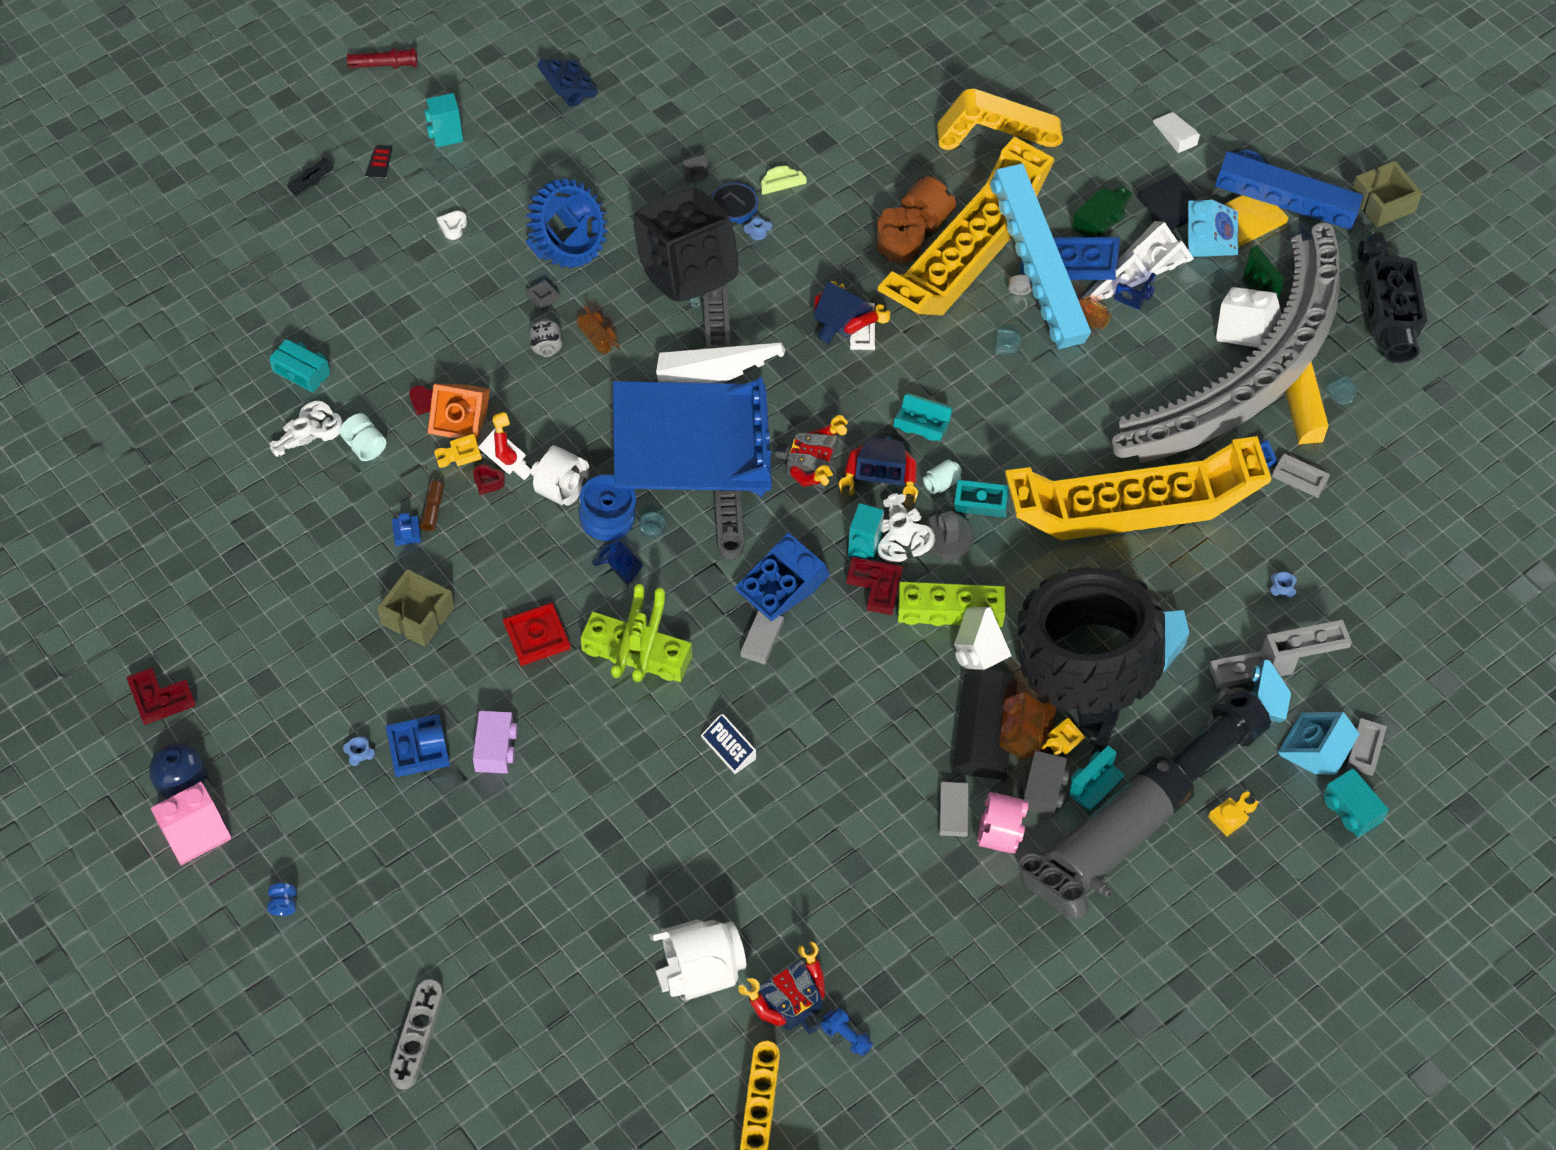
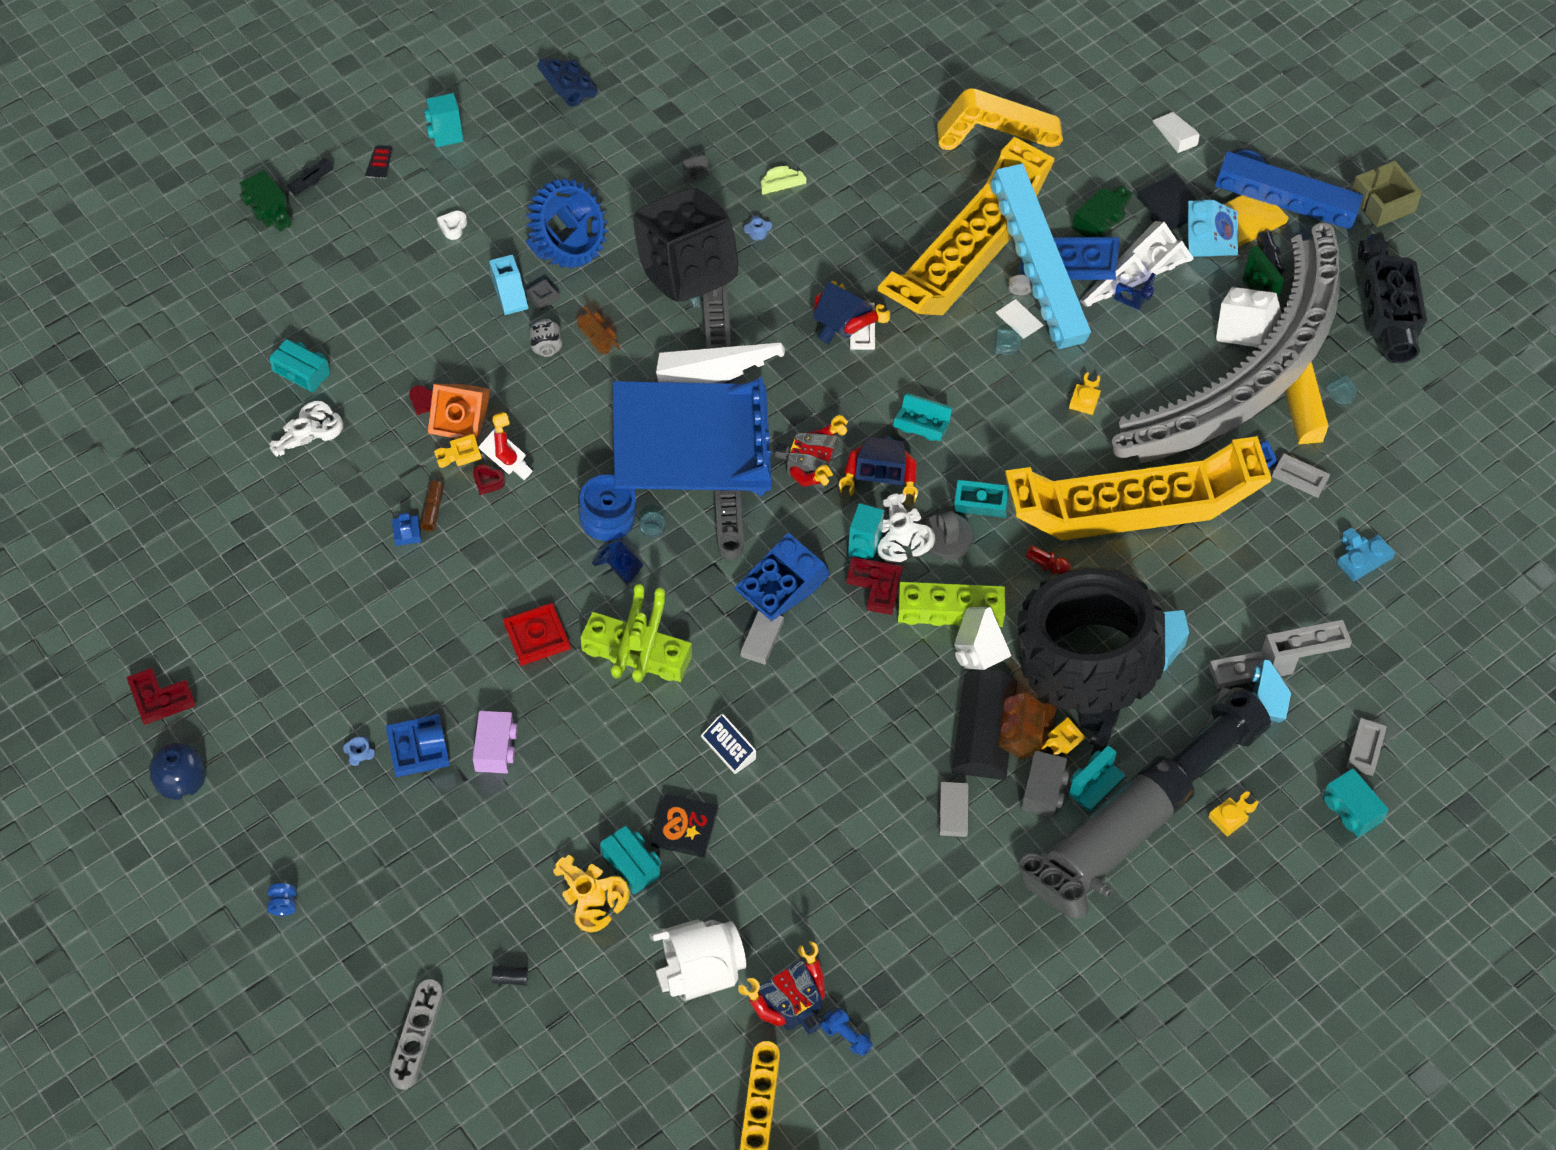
bright pink slope [151,782,231,865] -> none
light aqua wheel [340,413,387,461] -> none
dark red pin [347,47,418,69] -> none
olive piece [377,569,454,647] -> none
white brick [531,445,589,506] -> none
black tile [712,183,758,224] -> none
dark orange brick [876,207,925,263] -> none
dark orange brick [901,176,956,234] -> none
light aqua brick [923,459,962,494] -> none
bright pink brick [977,792,1028,853] -> none
clear orange brick [1079,296,1112,330] -> none
medium blue plate [1270,572,1297,598] -> none
medium azure slope [1278,712,1359,775] -> none
none -> dark green hinge [239,170,292,232]
none -> medium azure slope [489,255,528,315]
none -> black pin [492,963,528,987]
none -> yellow animal [553,855,630,933]
none -> teal brick [600,826,661,894]
none -> black tile [651,794,718,858]
none -> white sticker [996,299,1043,339]
none -> red axle [1025,545,1071,575]
none -> yellow plate [1069,372,1101,415]
none -> black pin [1257,230,1284,275]
none -> dark azure hinge [1337,527,1395,582]

